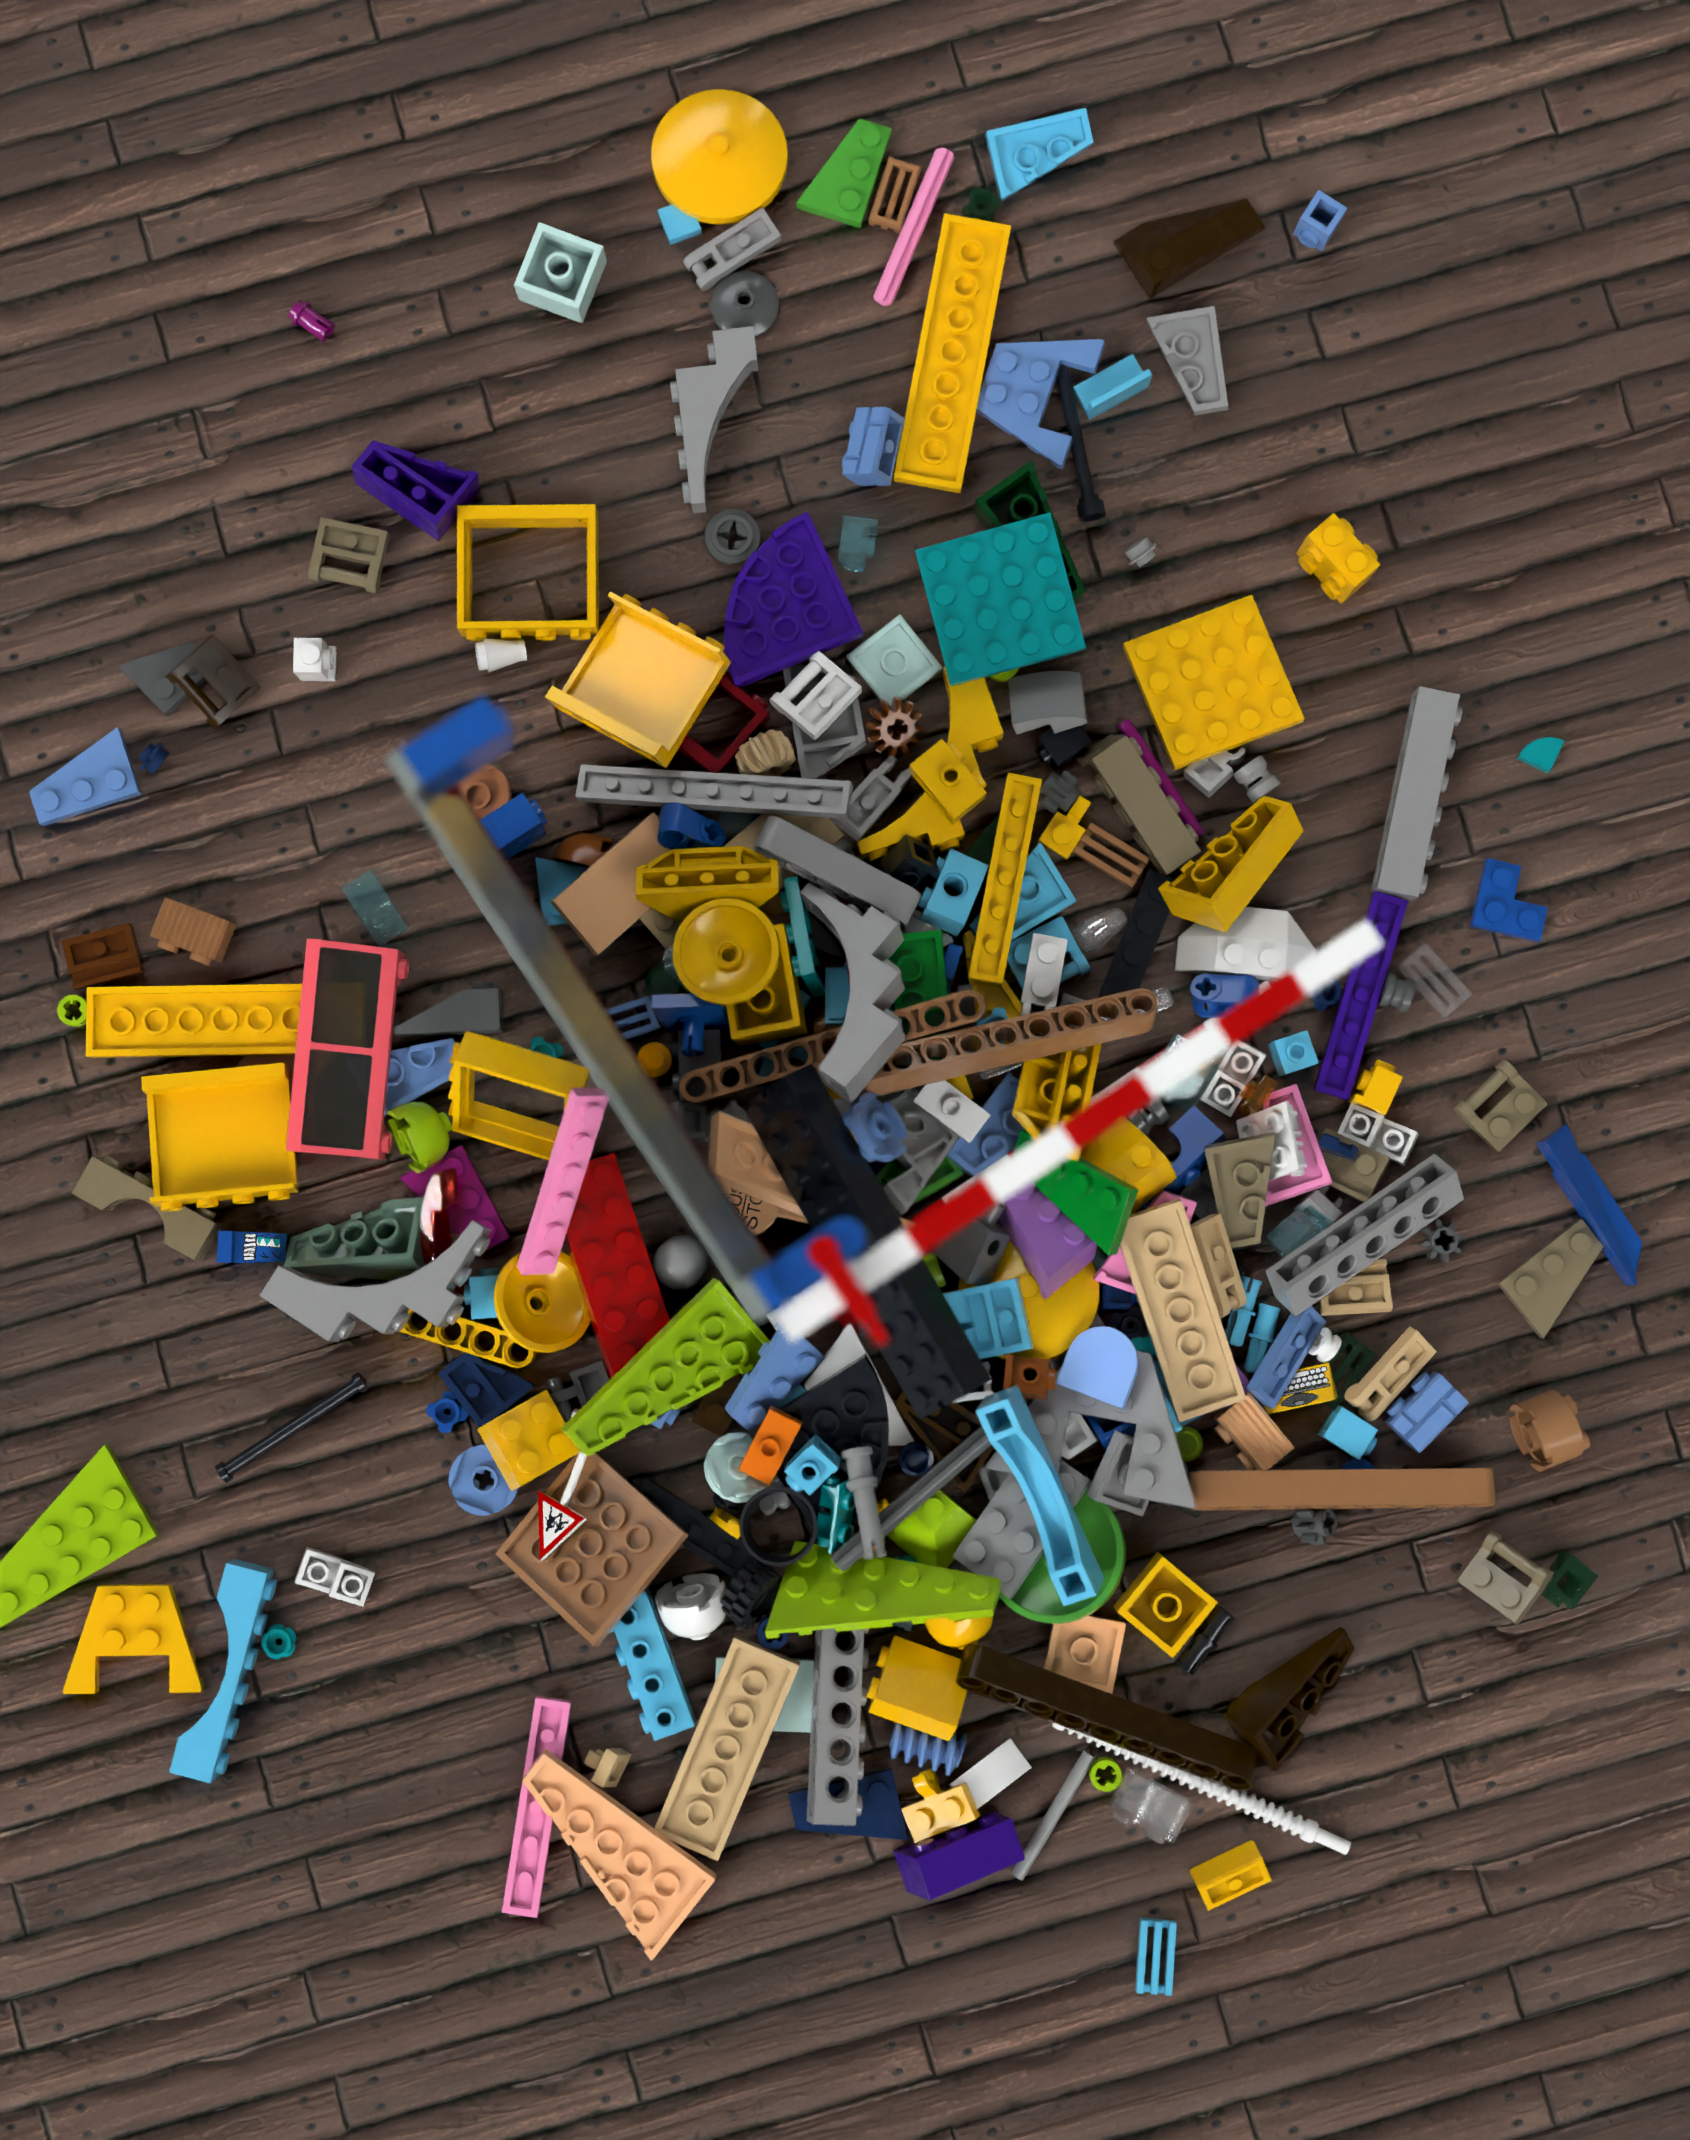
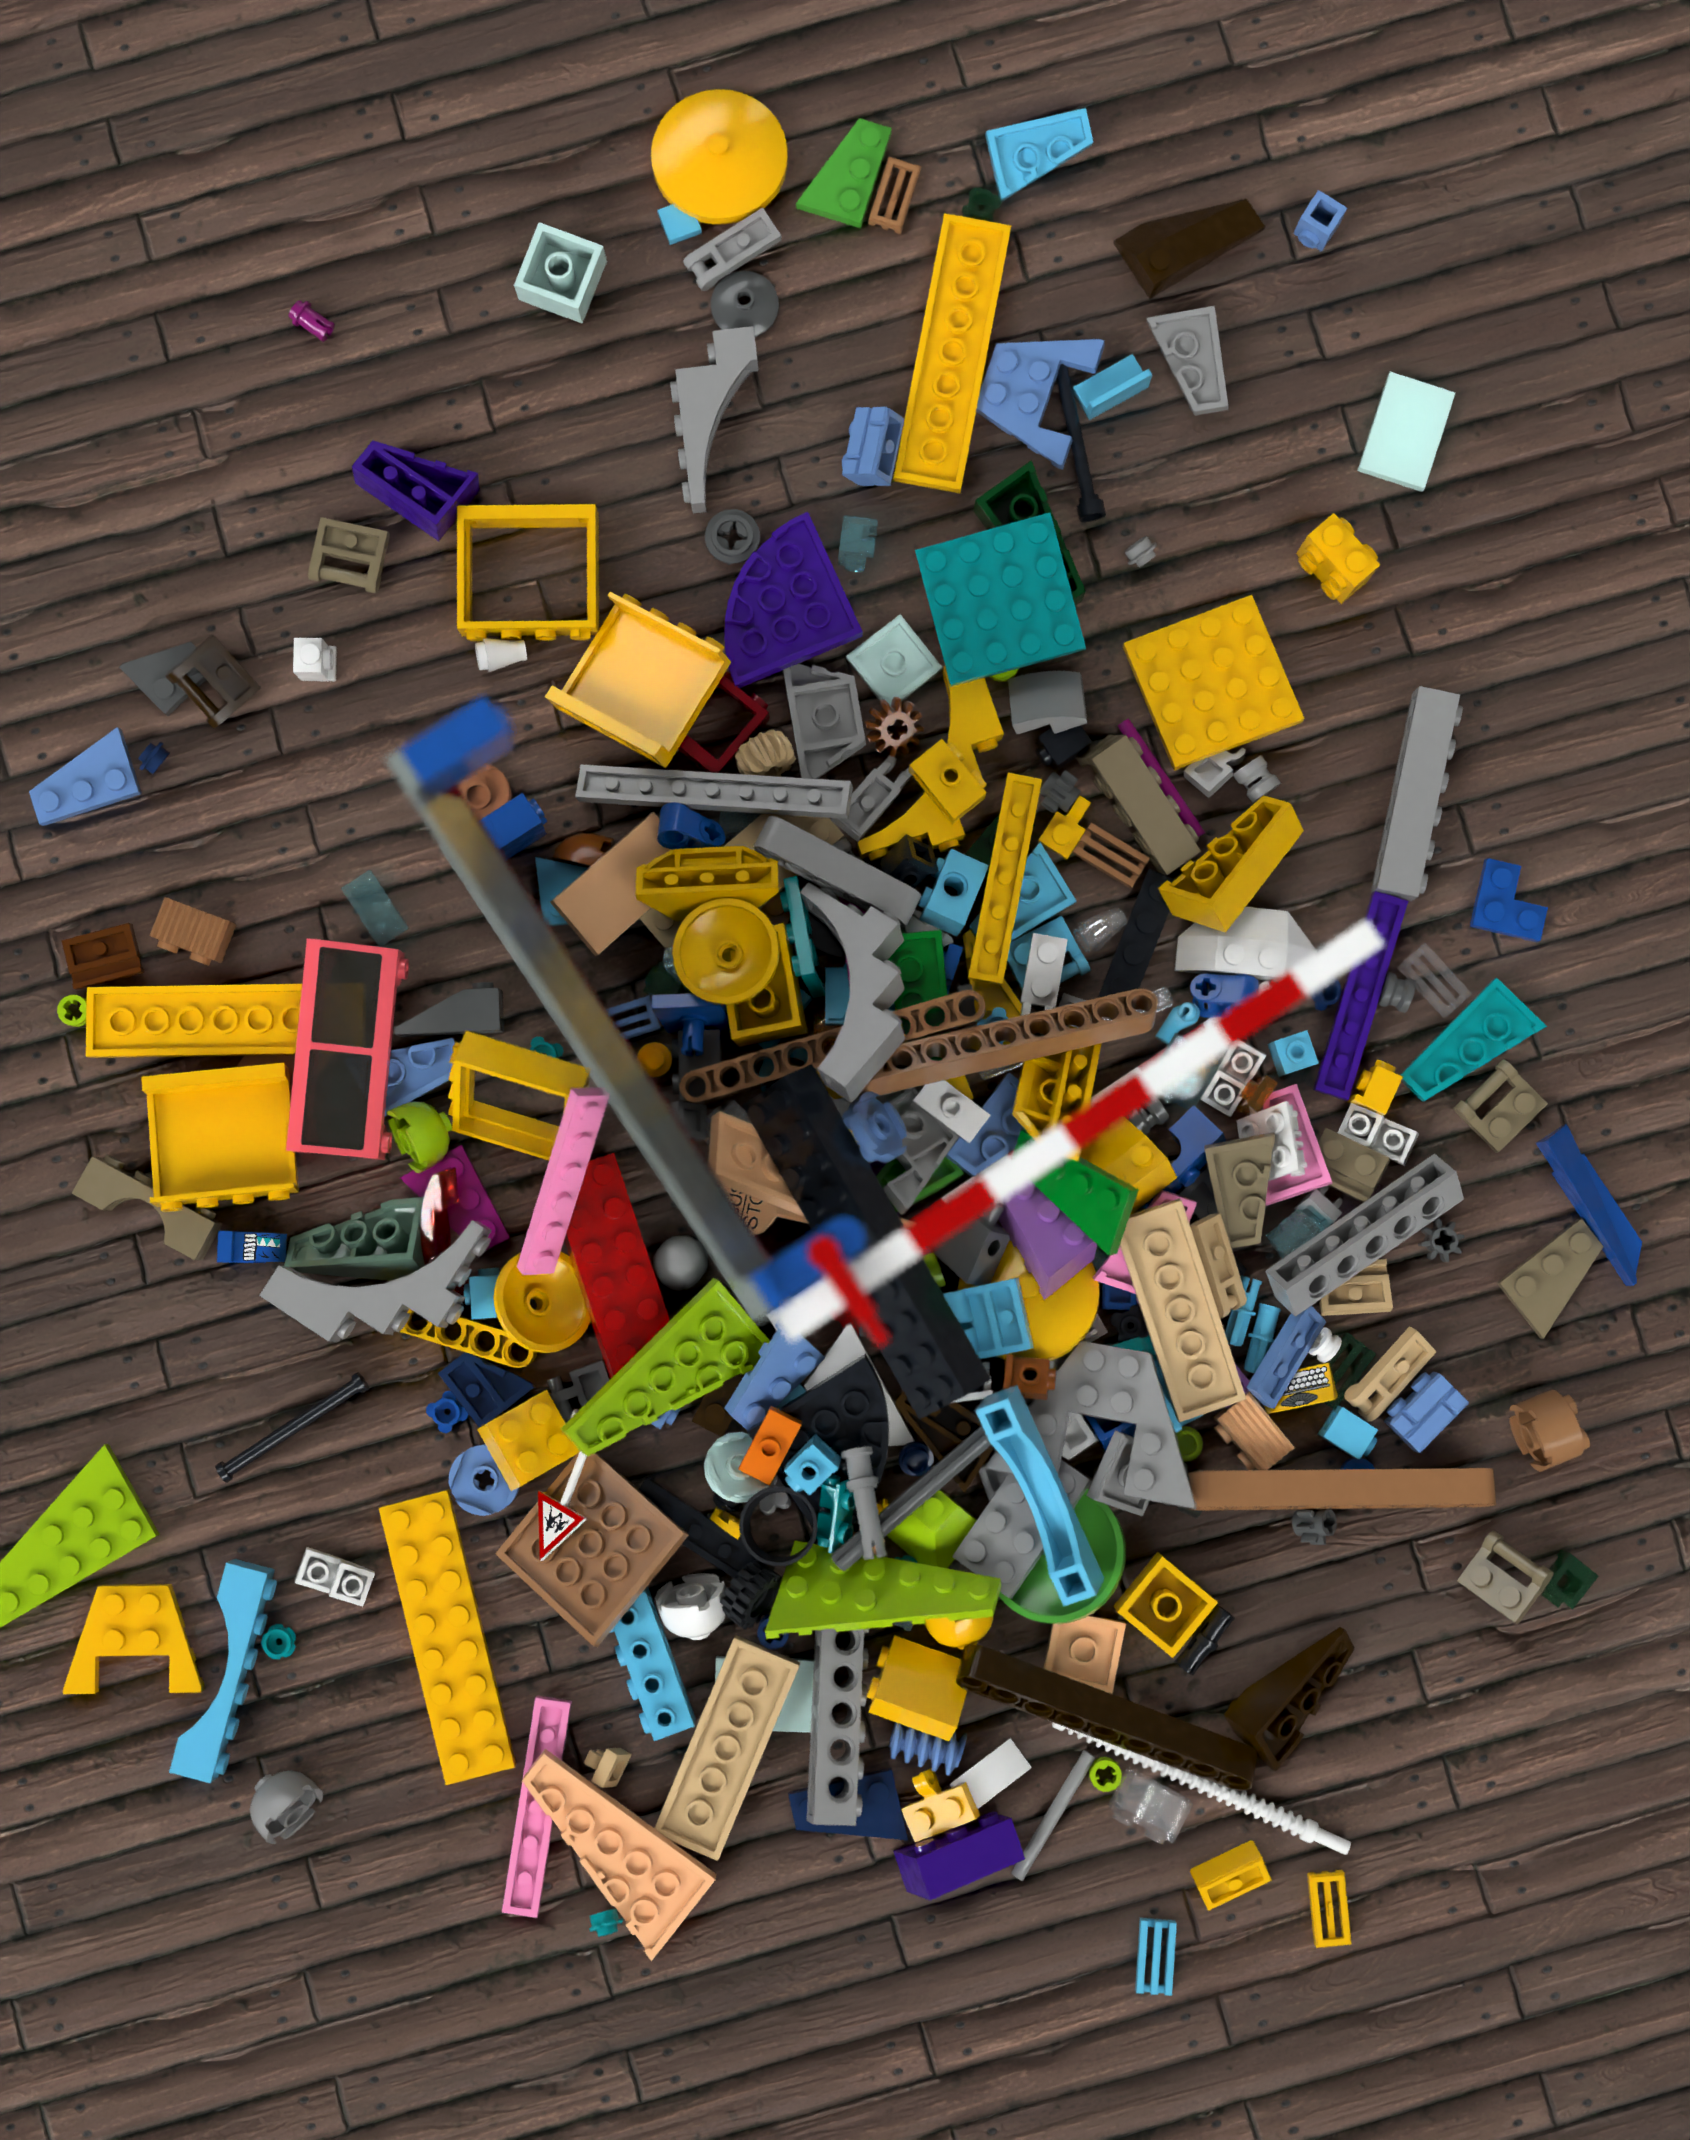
white plate [769,651,862,740] -> none
bright pink axle [874,147,954,306] -> none
light blue tile [1056,1326,1139,1410] -> none
dark blue tile [1318,1133,1360,1162] -> none
teal tile [1516,737,1564,773] -> none
none -> light grey cylinder [250,1770,323,1844]
none -> yellow plate [379,1489,516,1785]
none -> teal plate [589,1909,623,1937]
none -> medium azure arm [1155,1002,1200,1045]
none -> yellow tile [1307,1870,1352,1948]
none -> light aqua tile [1357,372,1455,492]
none -> teal wing [1400,977,1547,1101]

